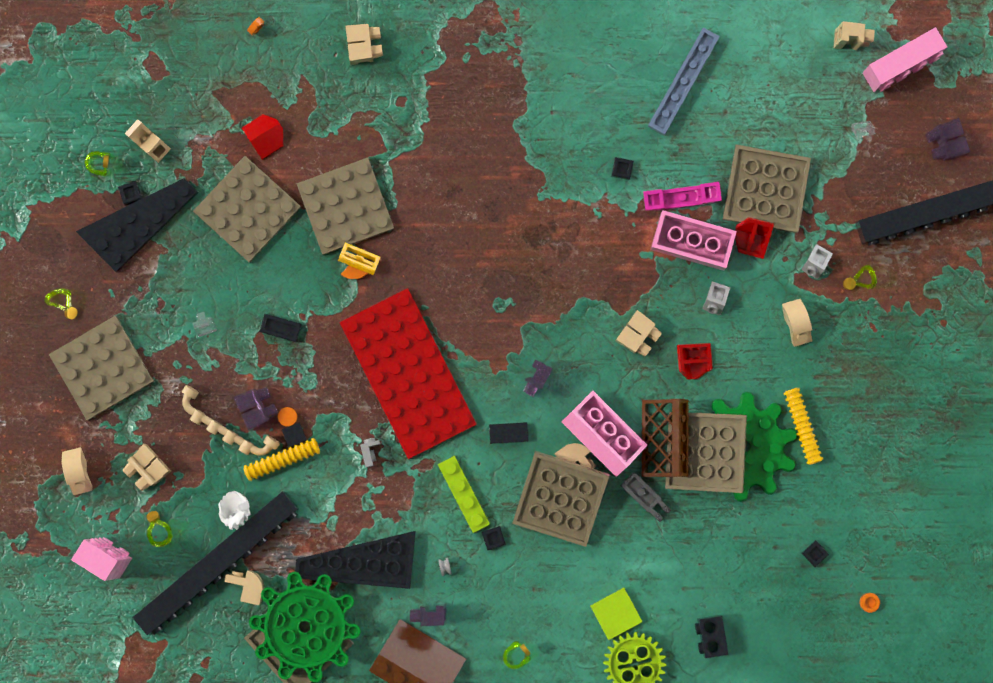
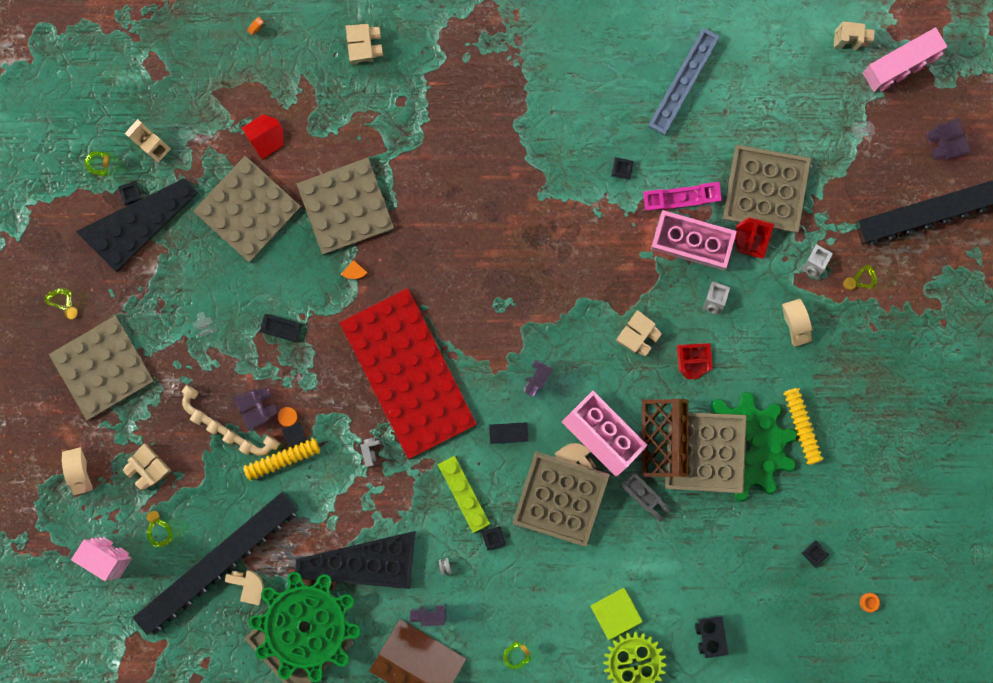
white hair [219,491,251,530] -> none
yellow tile [338,242,381,275] -> none

